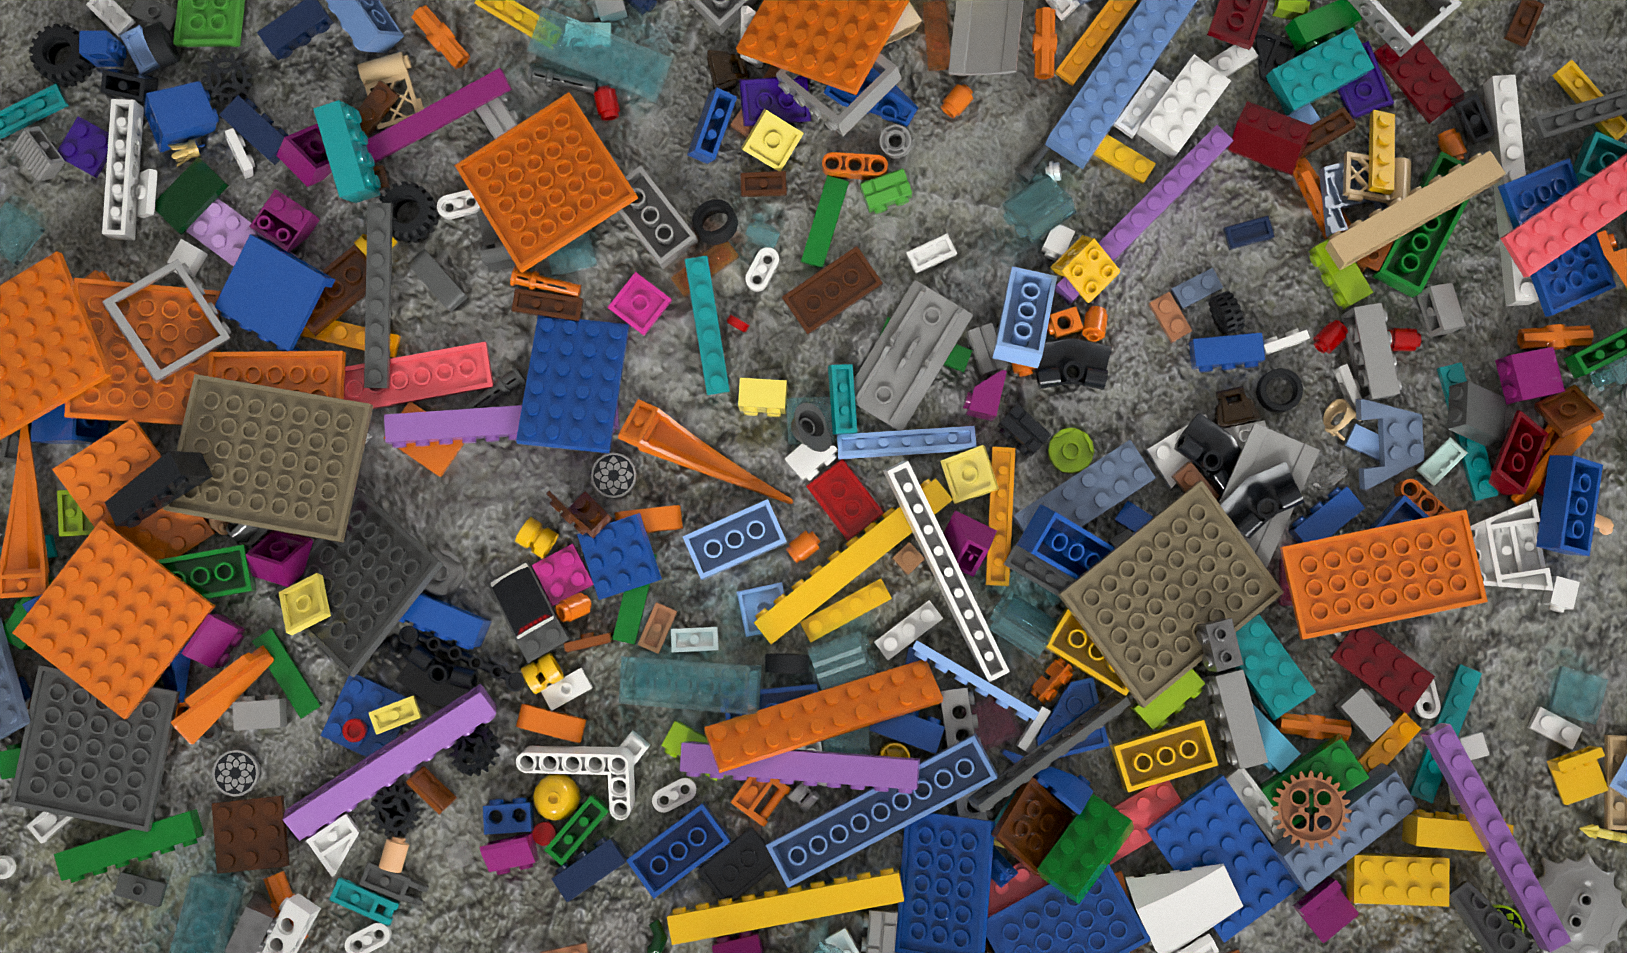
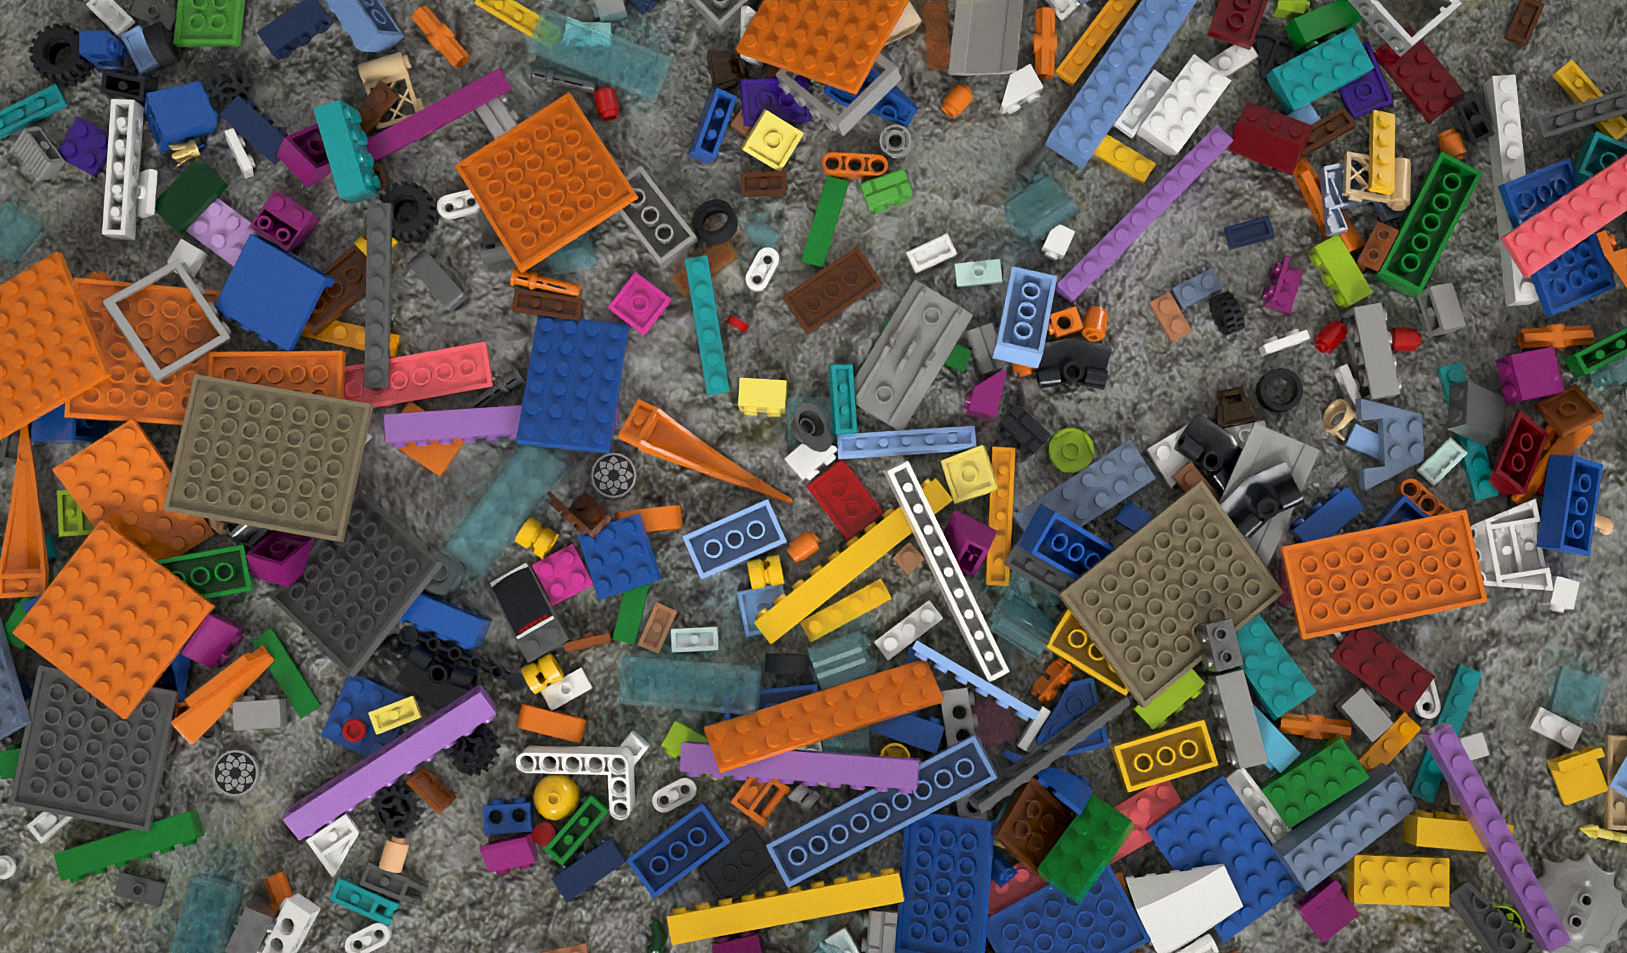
black wedge [105,451,213,528] -> none
reddish brown plate [212,795,290,874] -> none
light yellow plate [279,573,331,635] -> none
orange brick [555,592,592,622] -> none
white plate [1045,161,1062,184] -> none
yellow bracket [1050,235,1120,303] -> none
blue brick [1189,333,1265,373] -> none
nougat gear [1271,771,1352,850] -> none
tan brick [1325,151,1506,270] -> none
none -> clear light blue brick [444,445,570,577]
none -> yellow wheel [747,555,784,590]
none -> light aqua plate [954,259,1002,288]
none -> white slope [1000,64,1044,115]
none -> magenta bracket [1261,255,1303,315]

